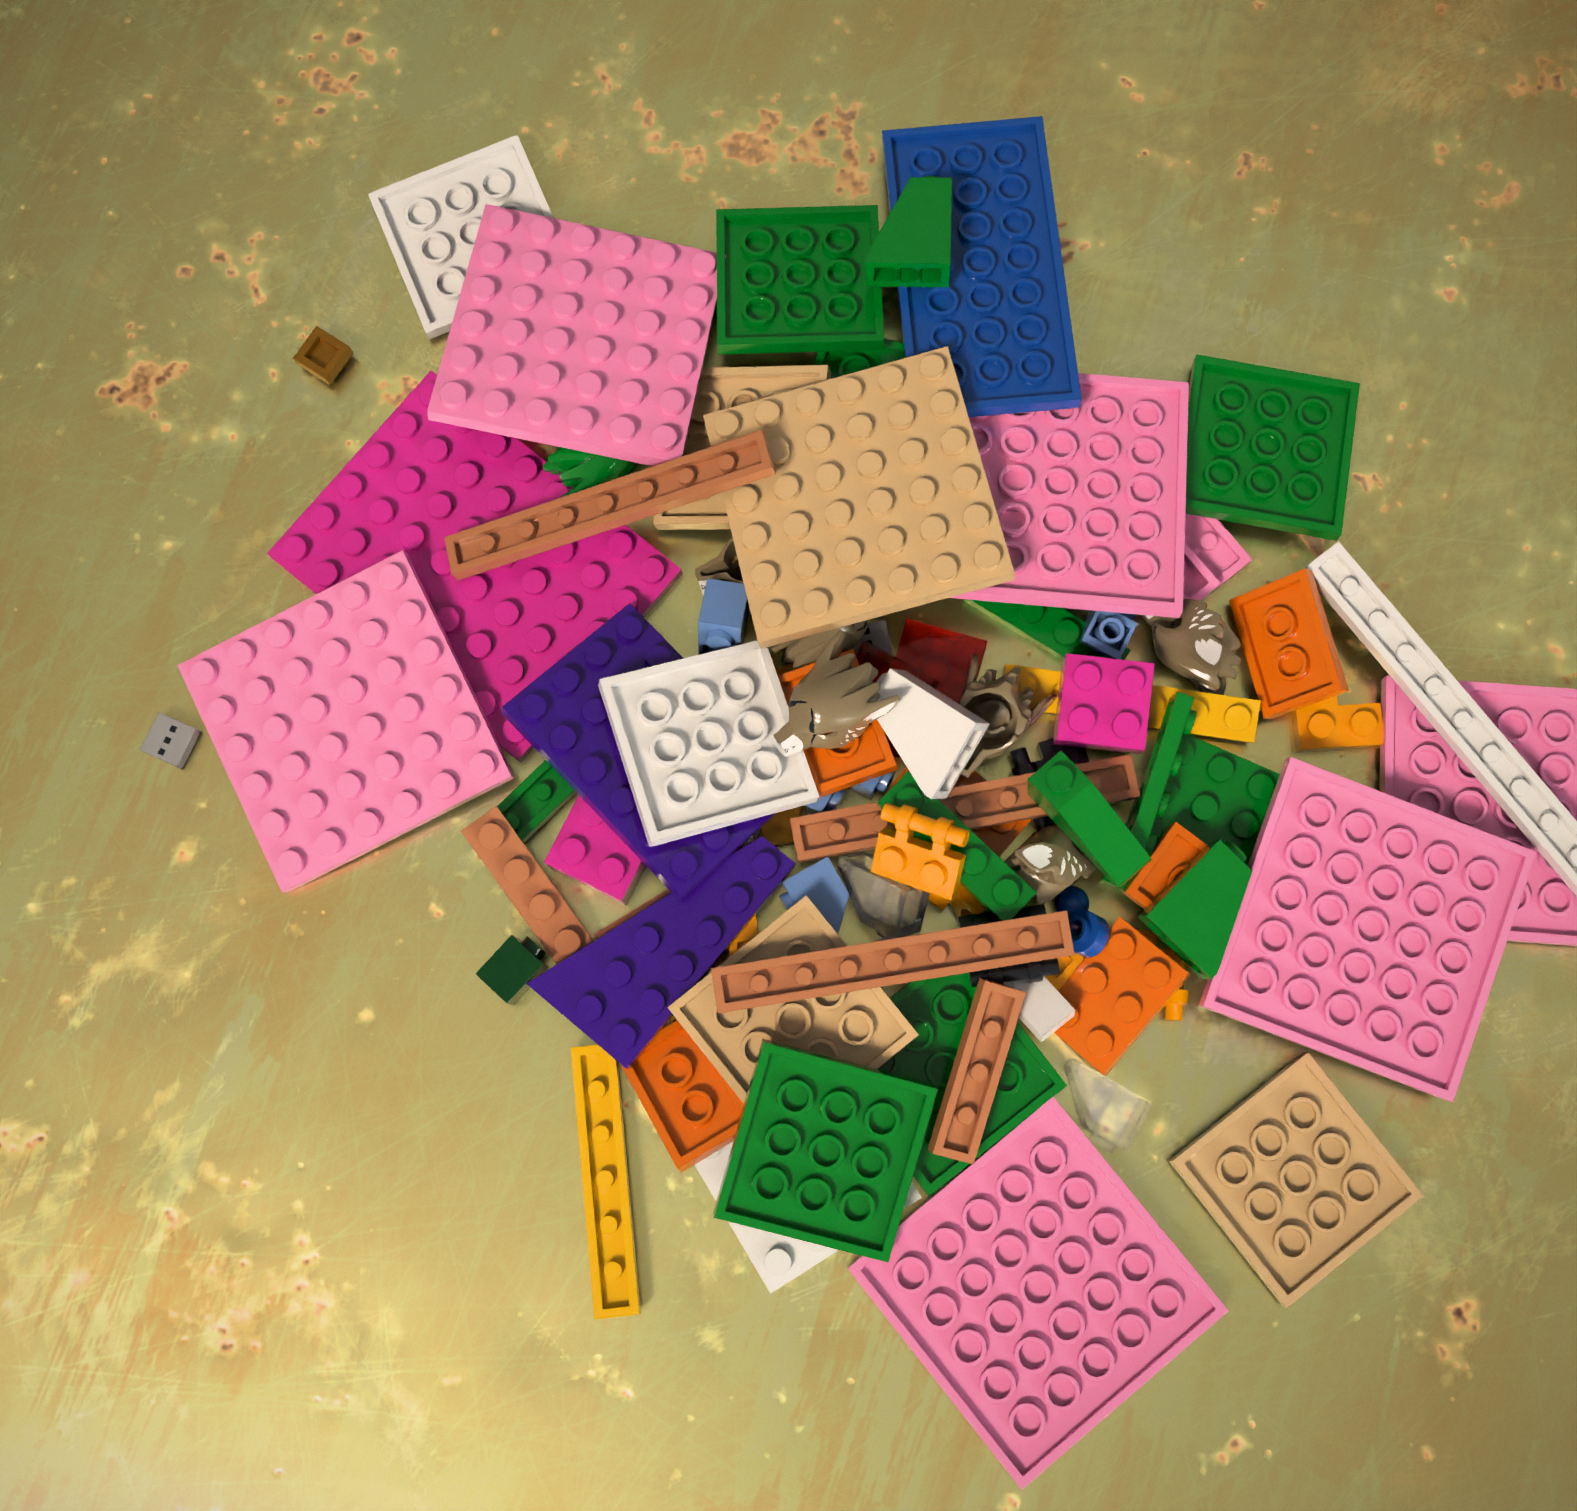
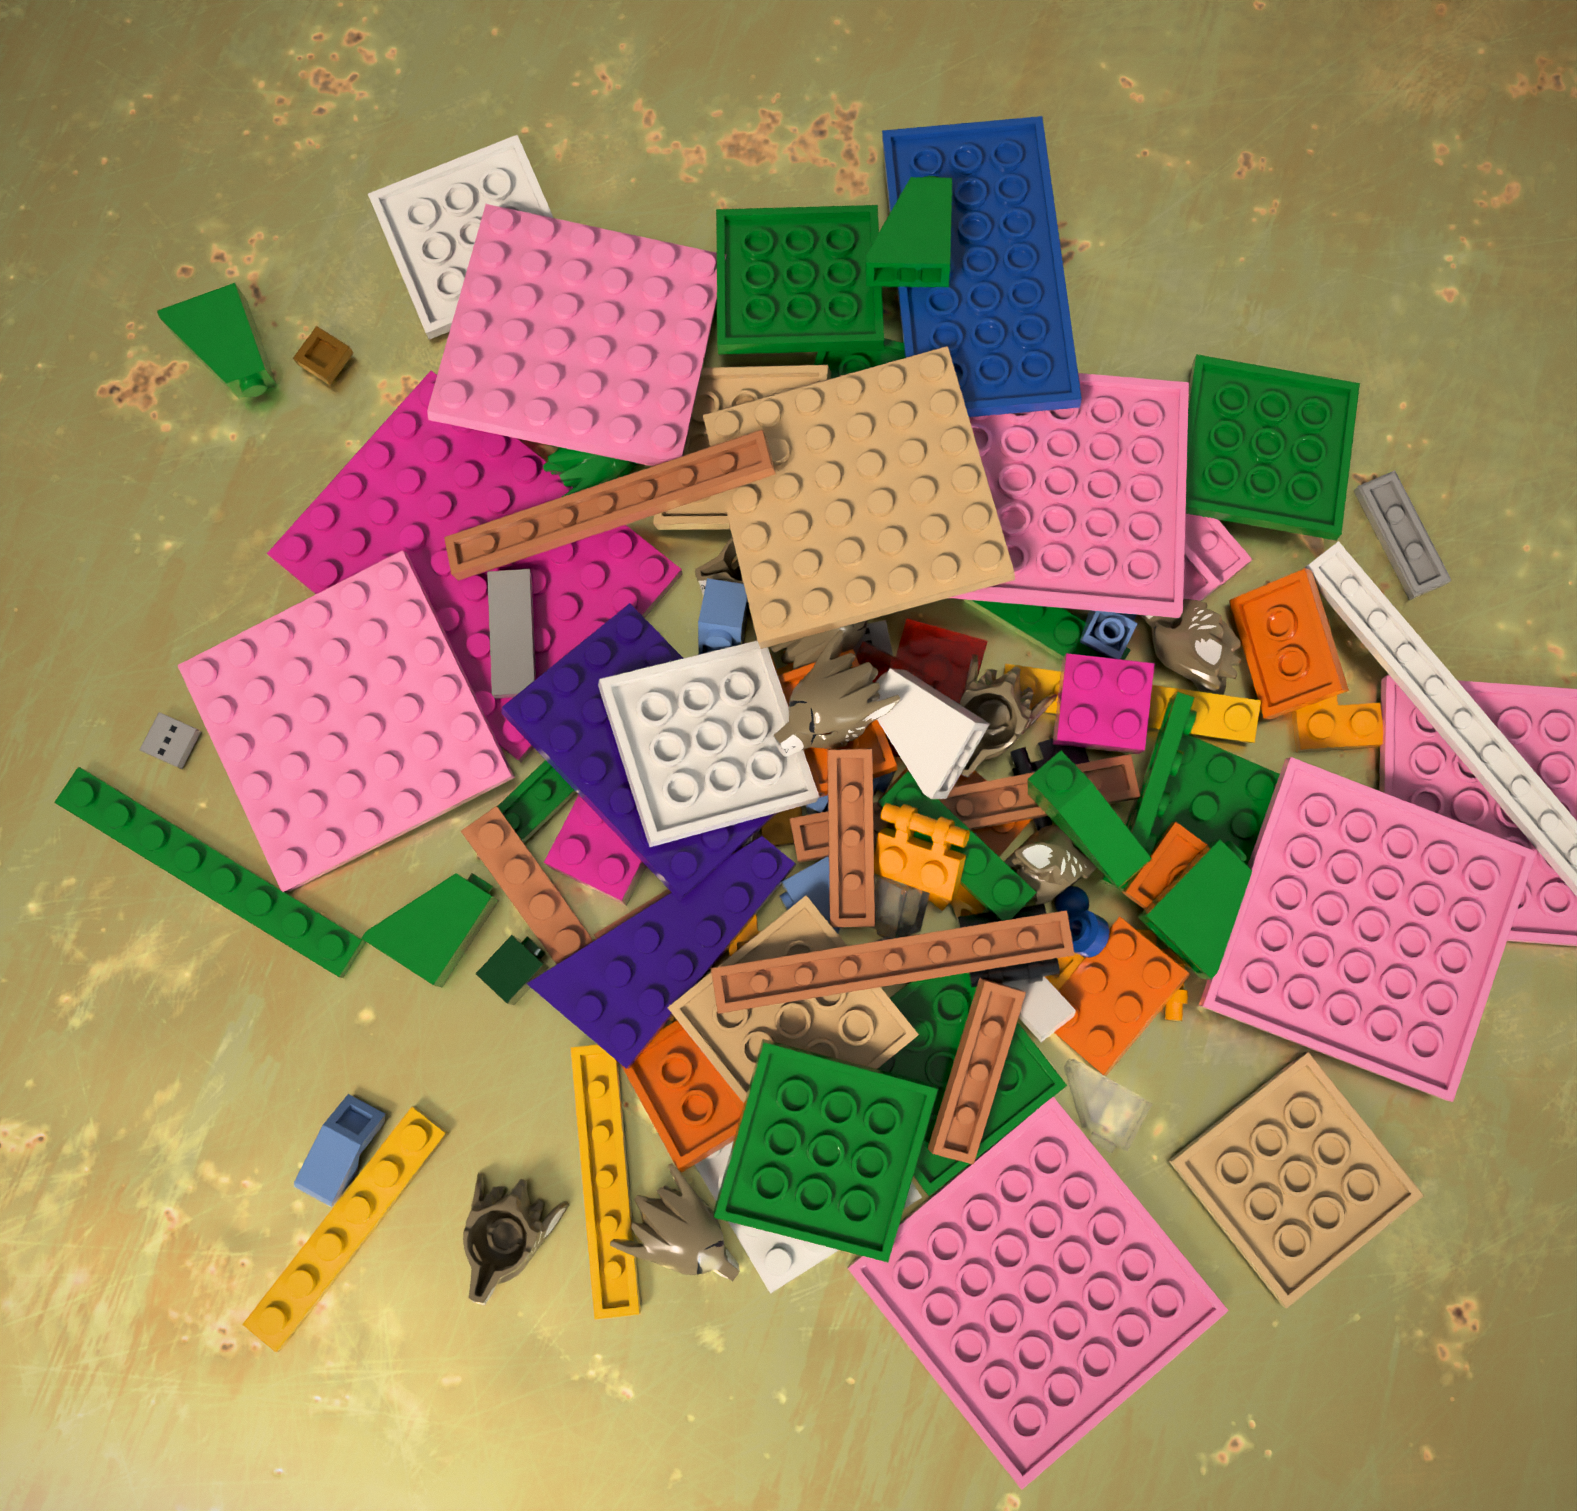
none -> green plate [54,767,366,978]
none -> green slope [157,283,277,399]
none -> yellow plate [242,1106,449,1353]
none -> medium blue slope [294,1094,386,1207]
none -> green slope [361,873,499,988]
none -> dark tan piece [463,1173,569,1306]
none -> light grey tile [487,569,536,699]
none -> dark tan piece [610,1163,740,1281]
none -> nougat plate [827,748,875,927]
none -> light grey tile [1354,471,1452,600]

